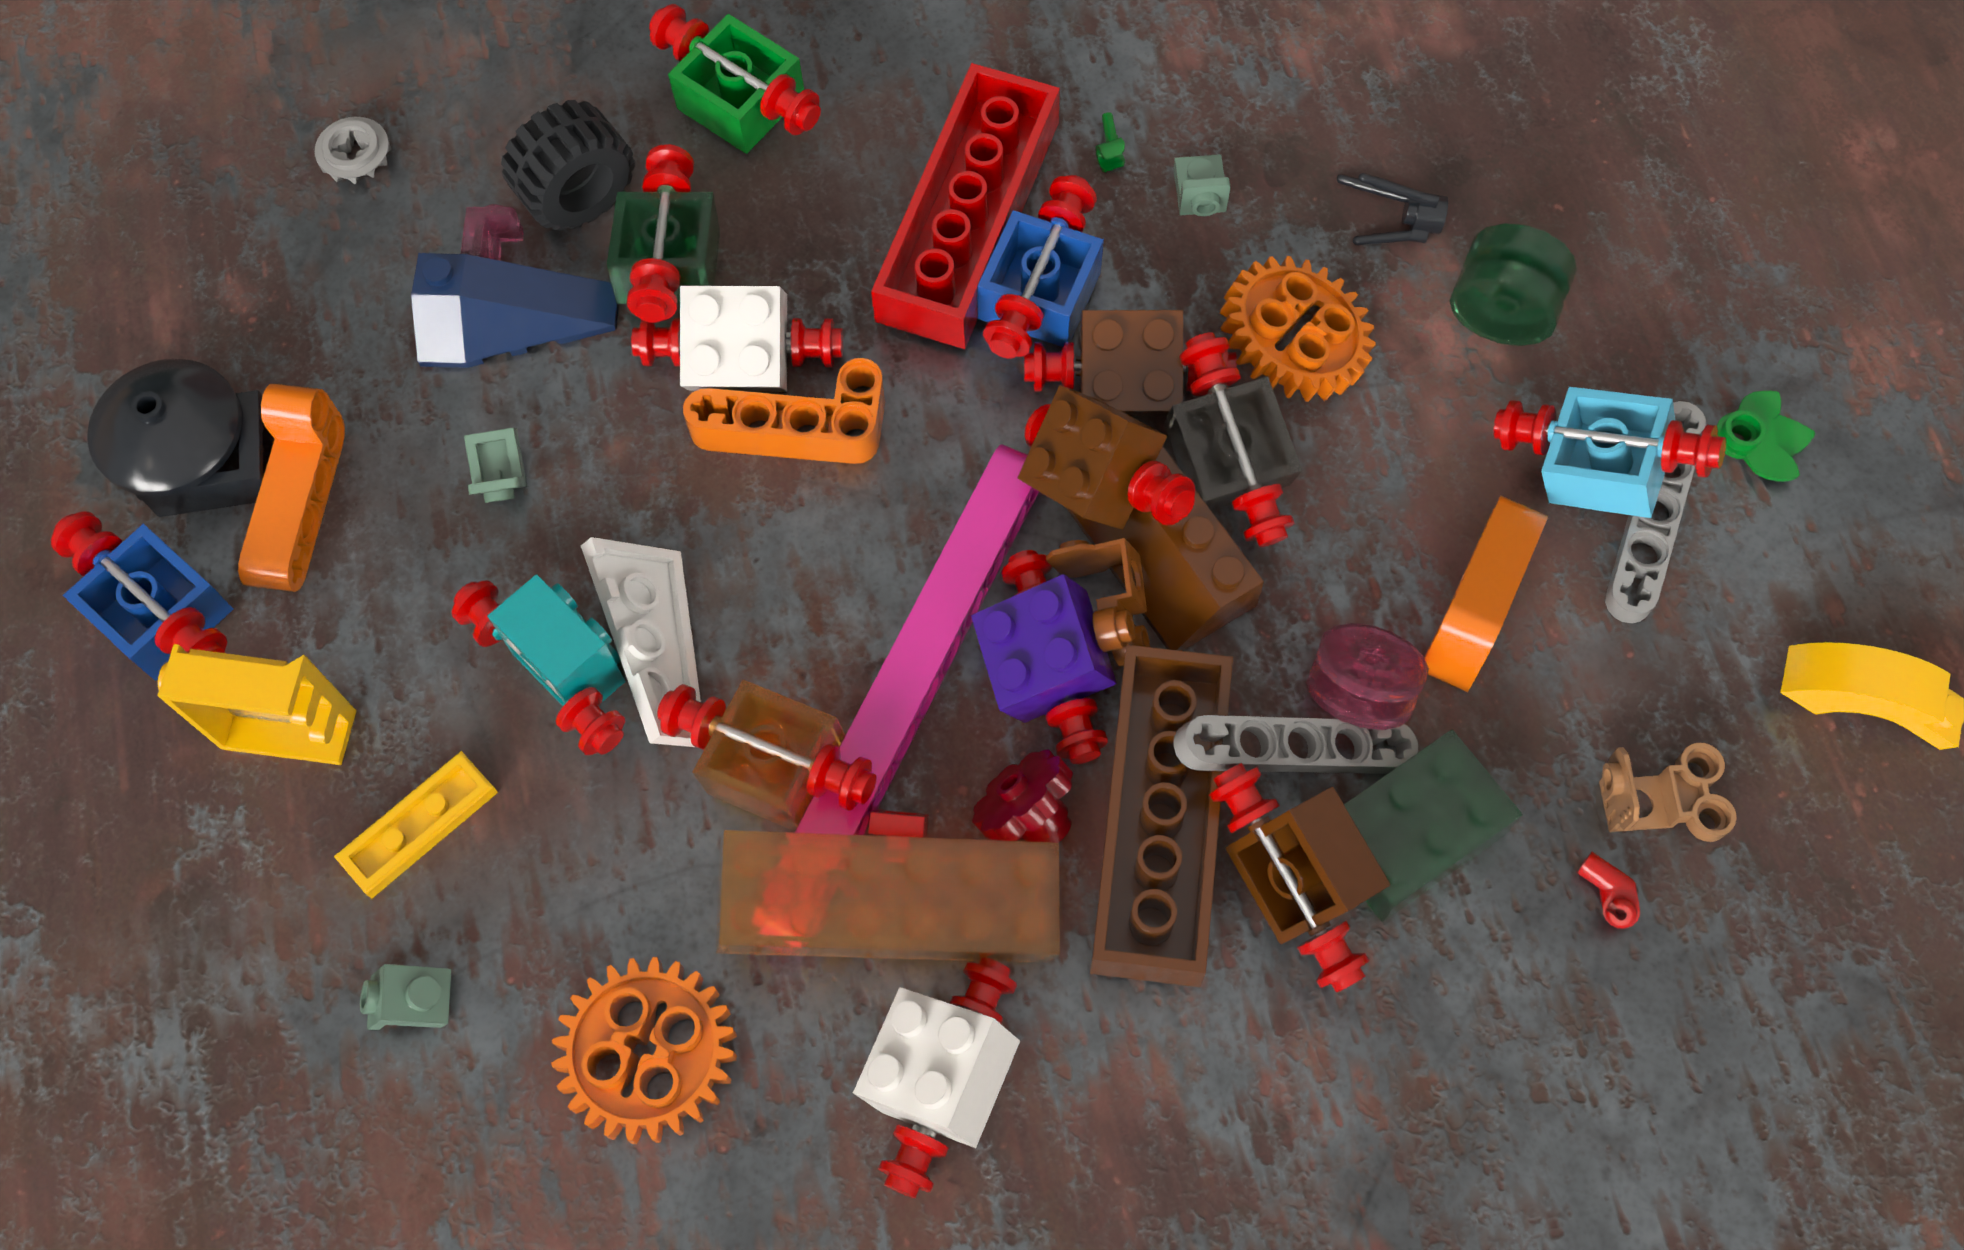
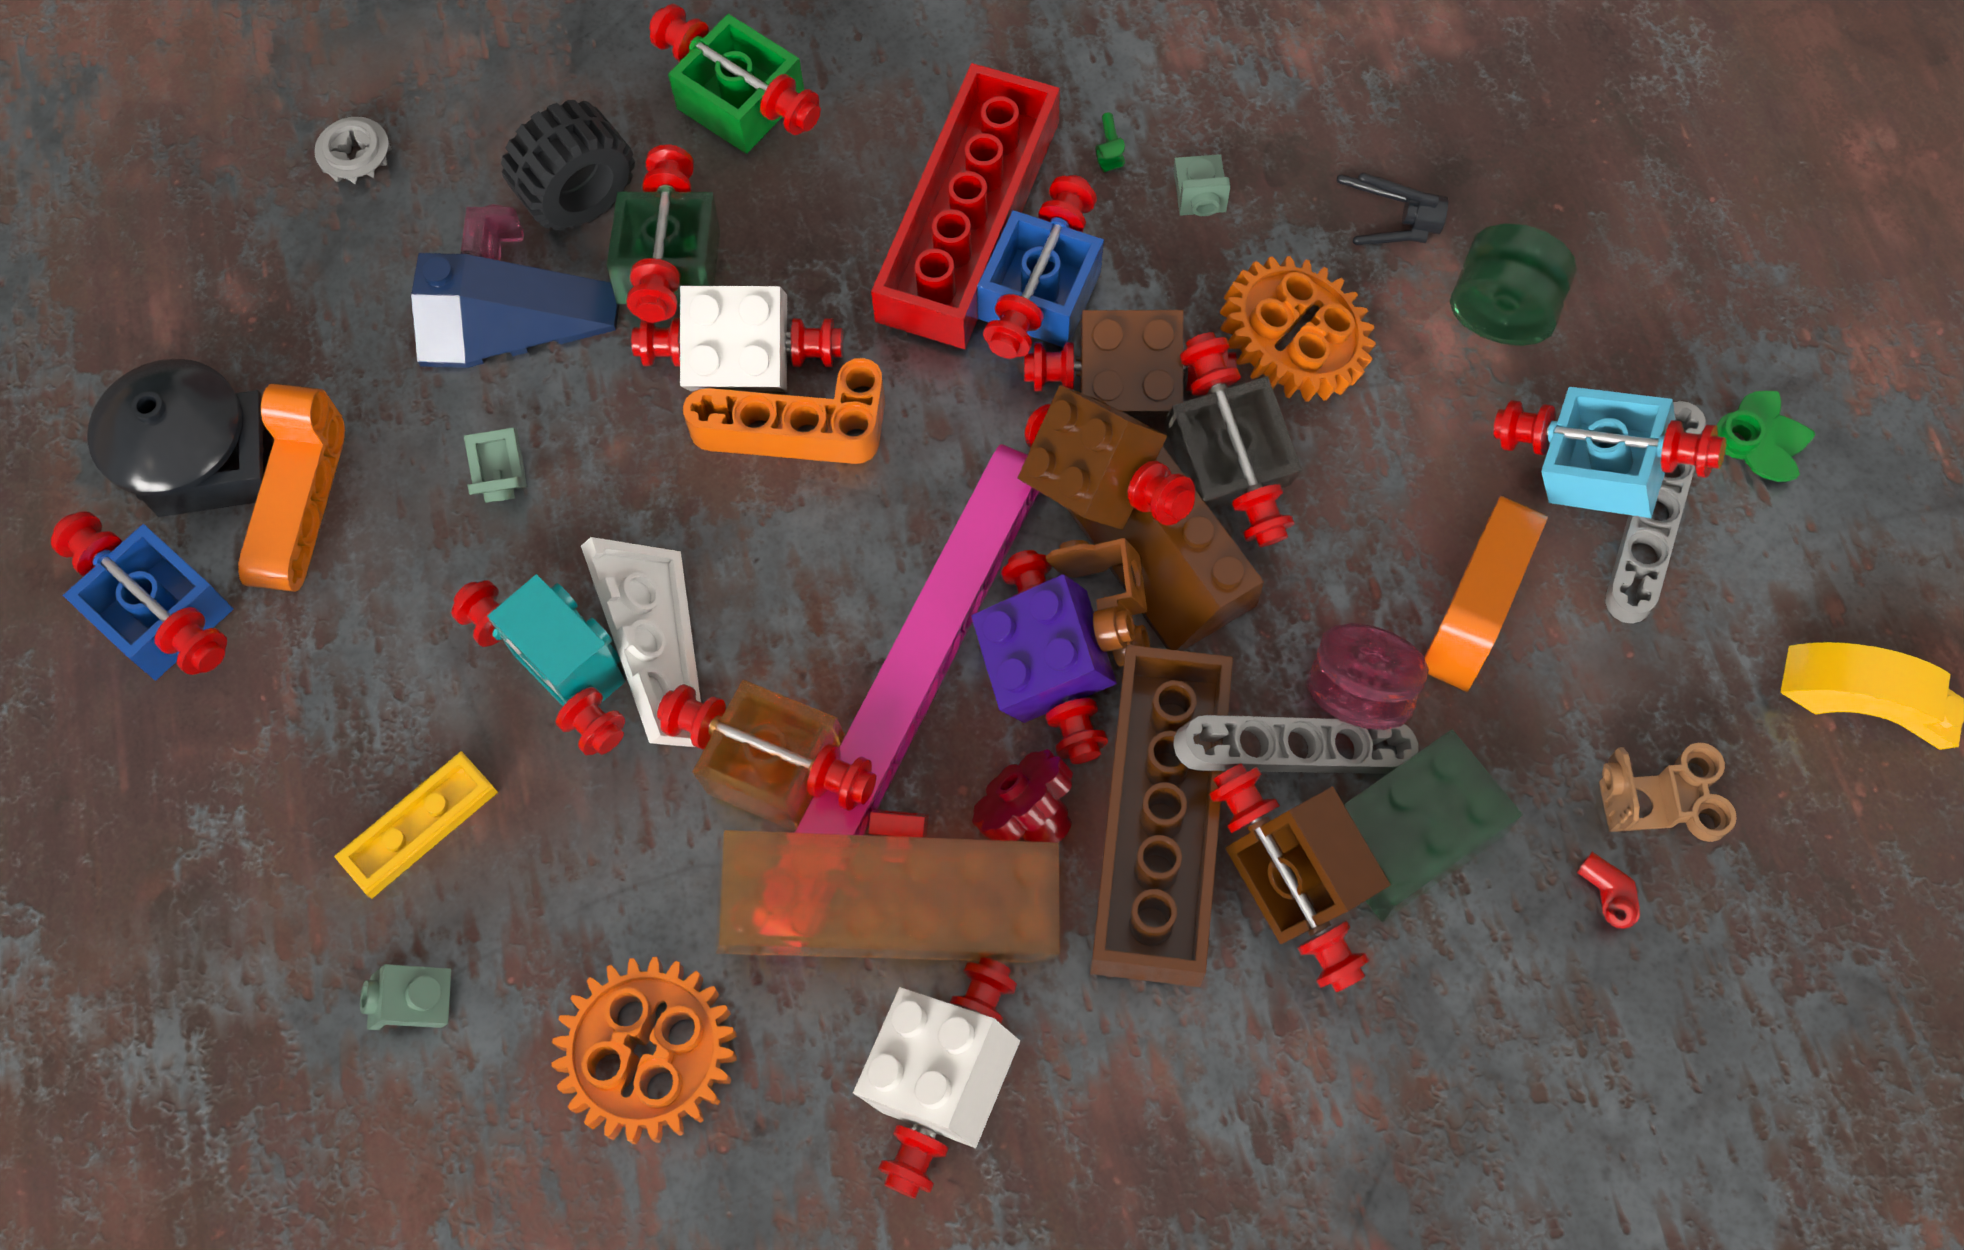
yellow window [157,644,357,765] -> none

